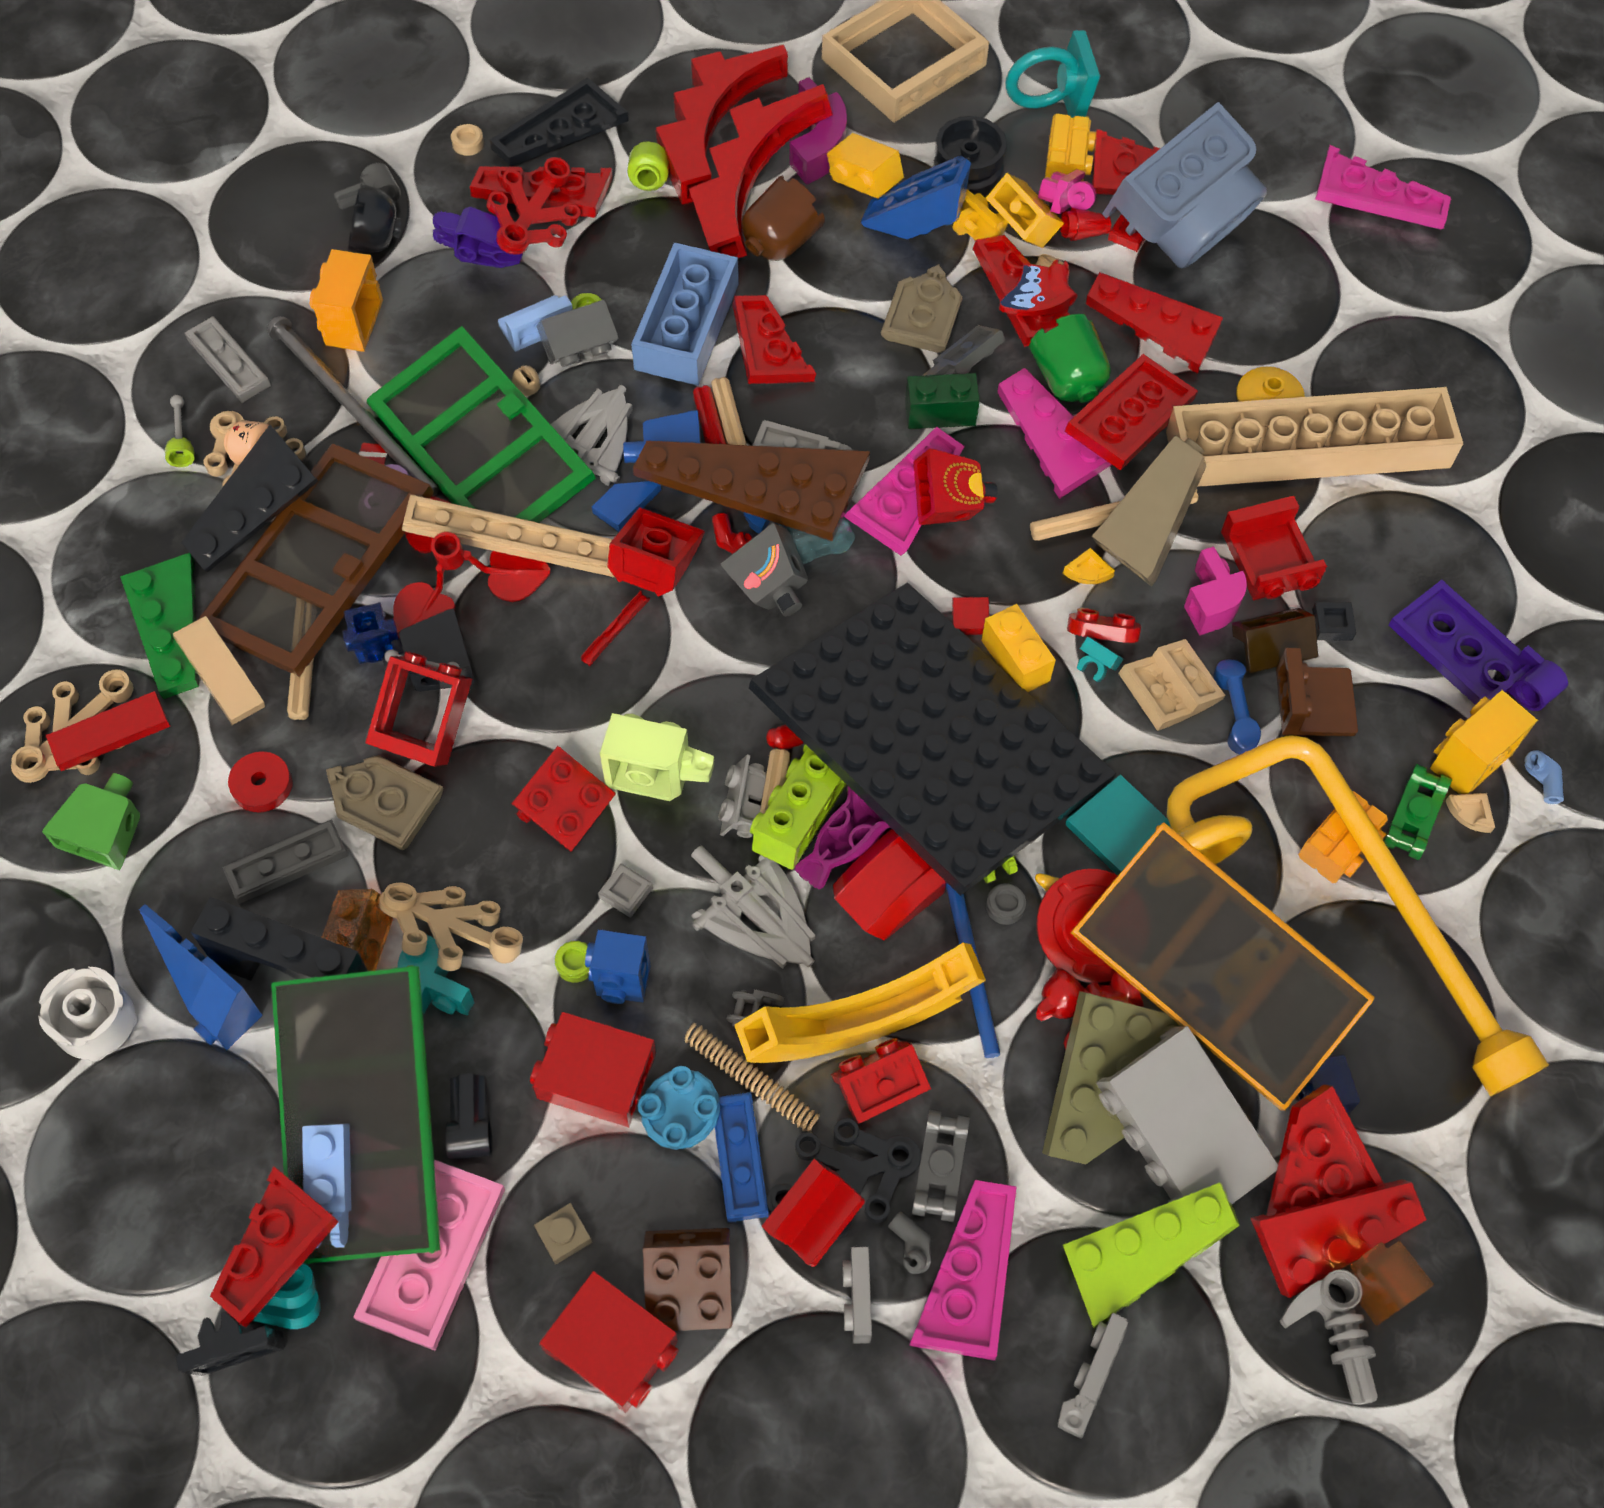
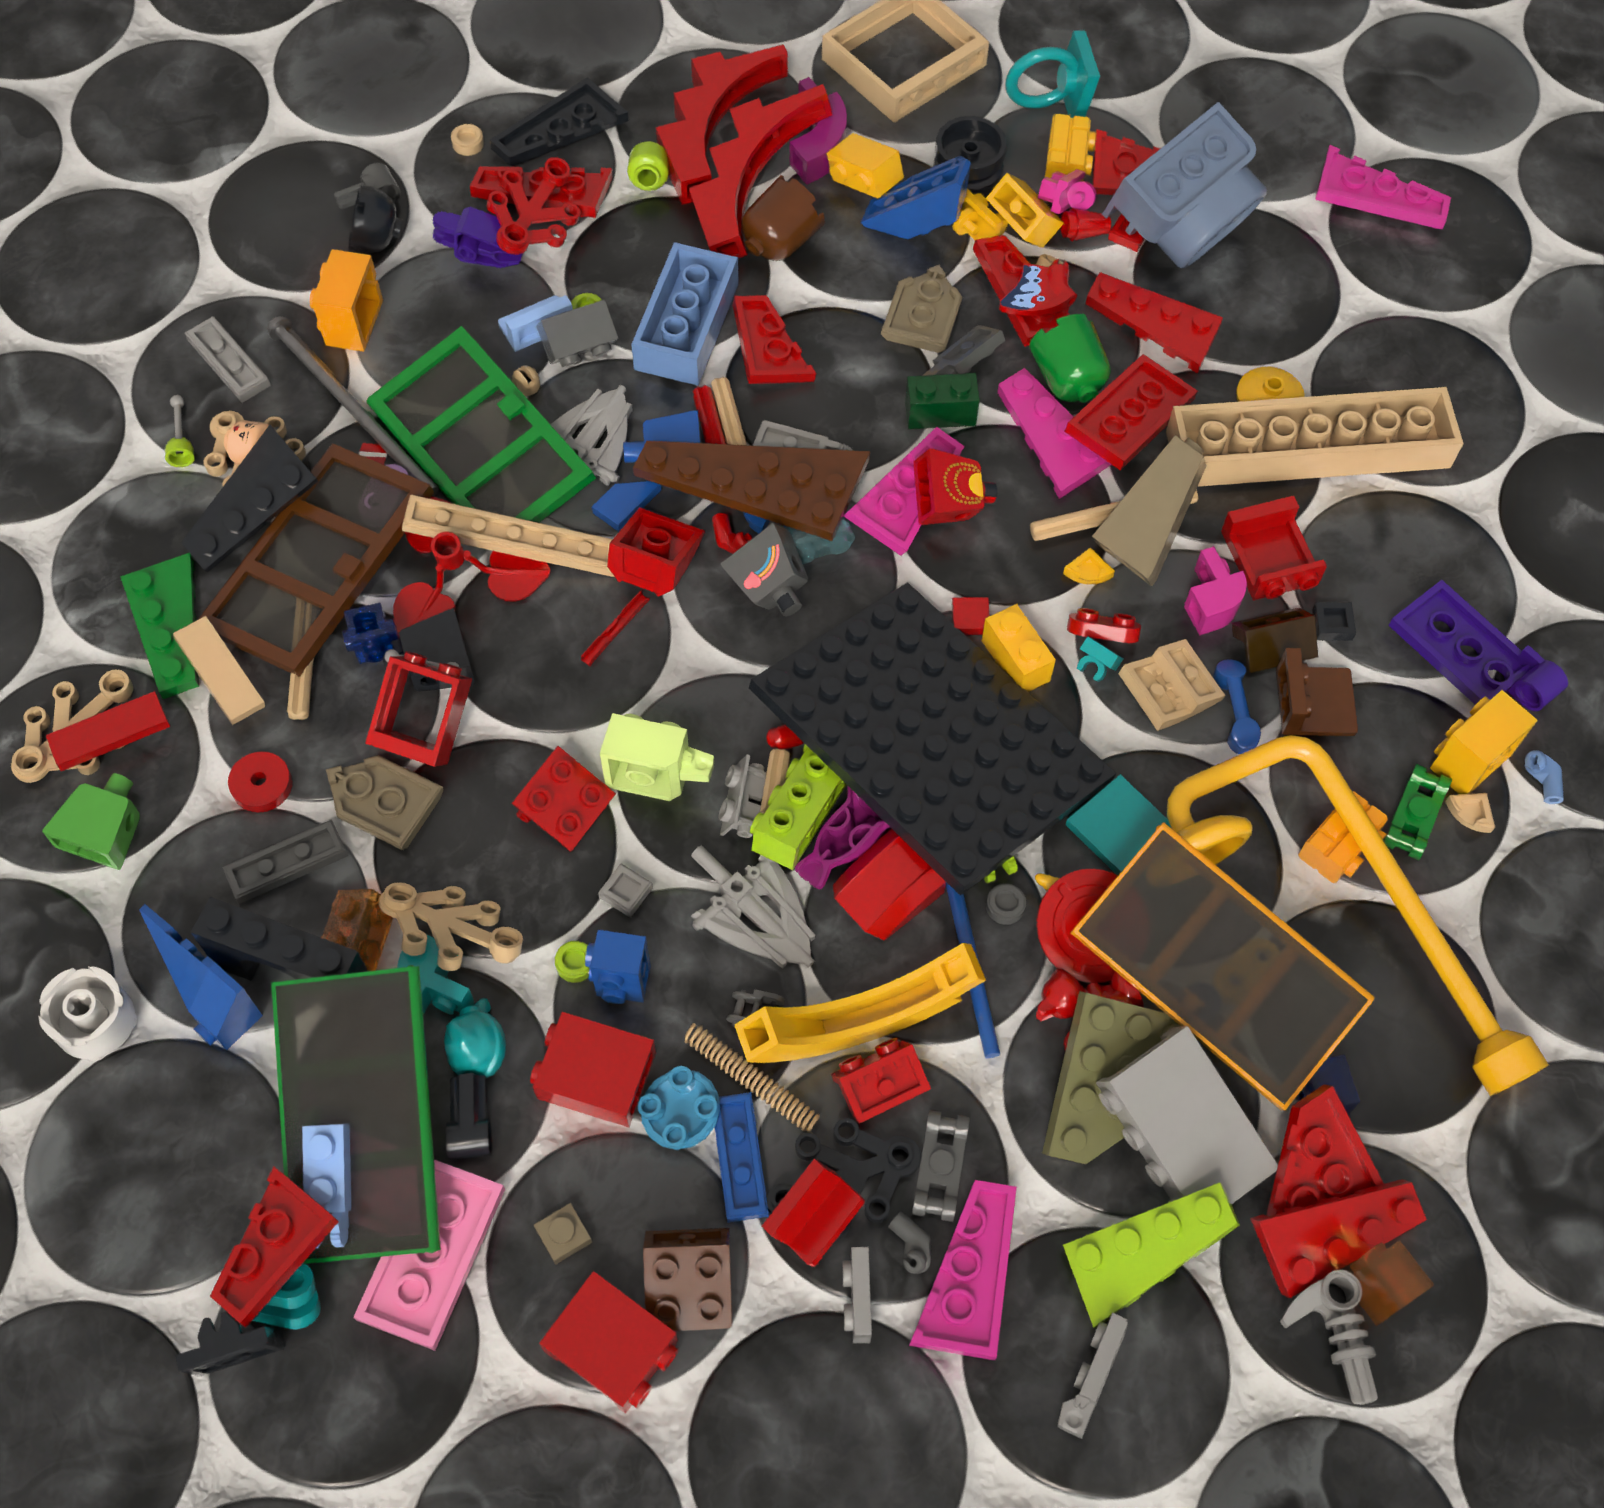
none -> teal hat [444,998,506,1078]

